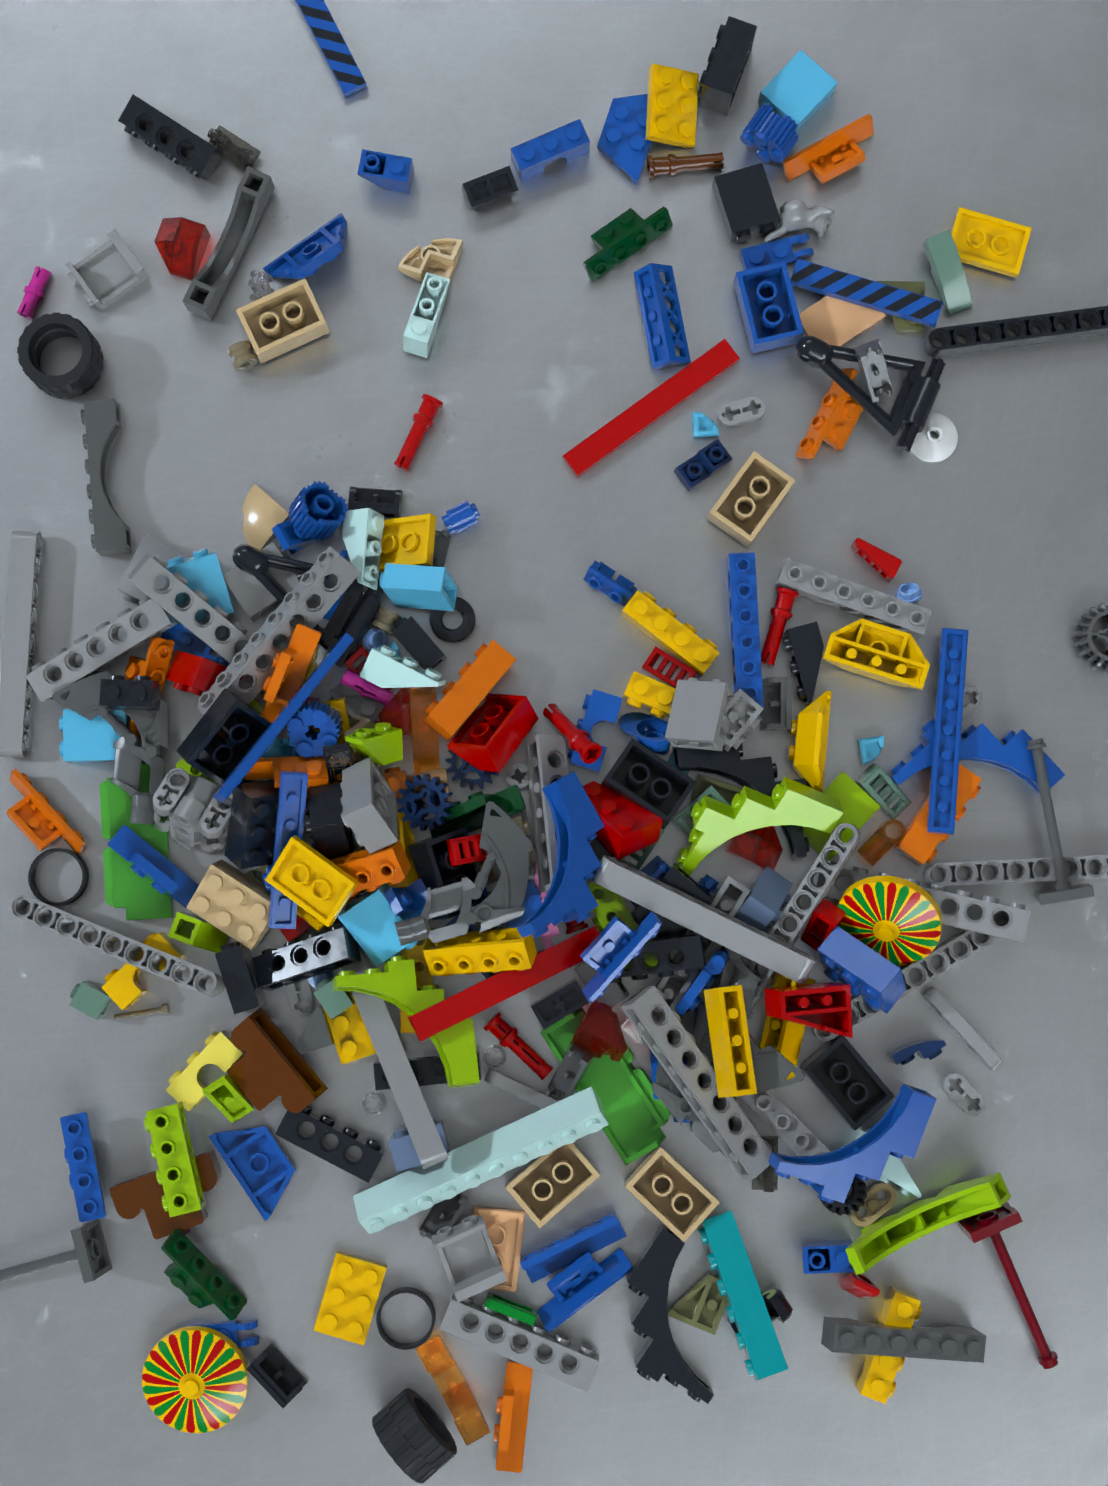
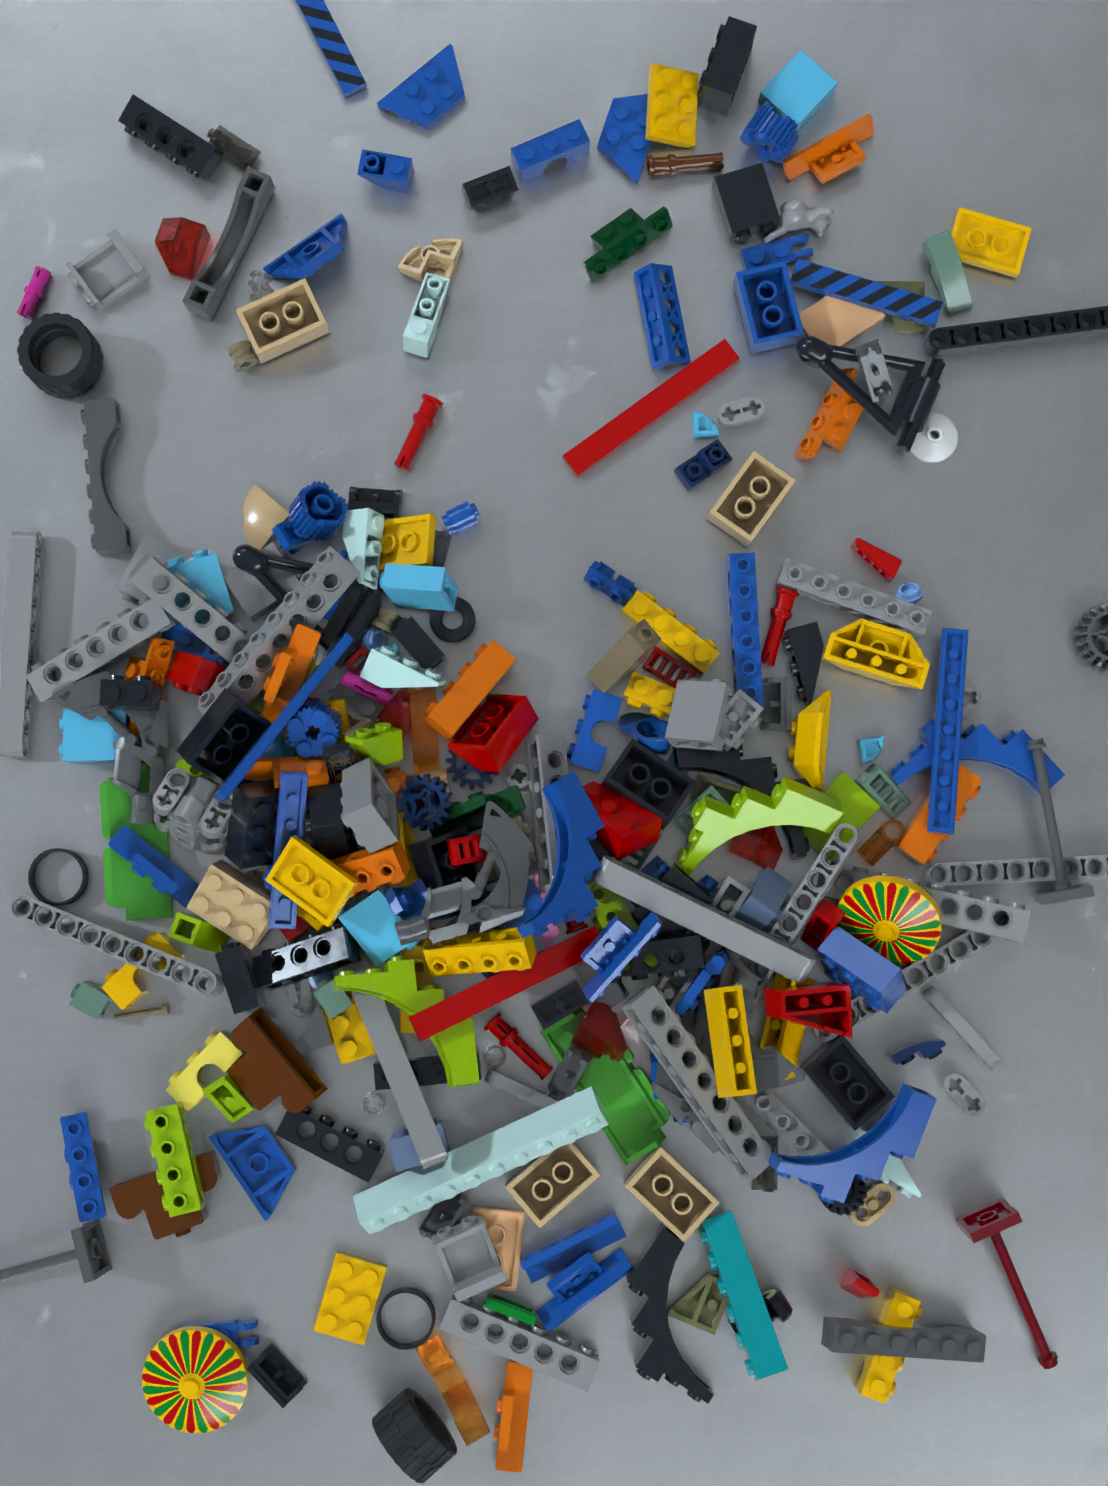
orange bracket [6,769,85,854] -> none
dark green bracket [161,1228,247,1321] -> none
red pin [543,703,602,764] -> none
blue slope [802,1239,855,1274] -> none
lime arch [845,1172,1011,1275] -> none
none -> blue wing [377,44,465,129]
none -> dark tan slope [587,619,661,694]

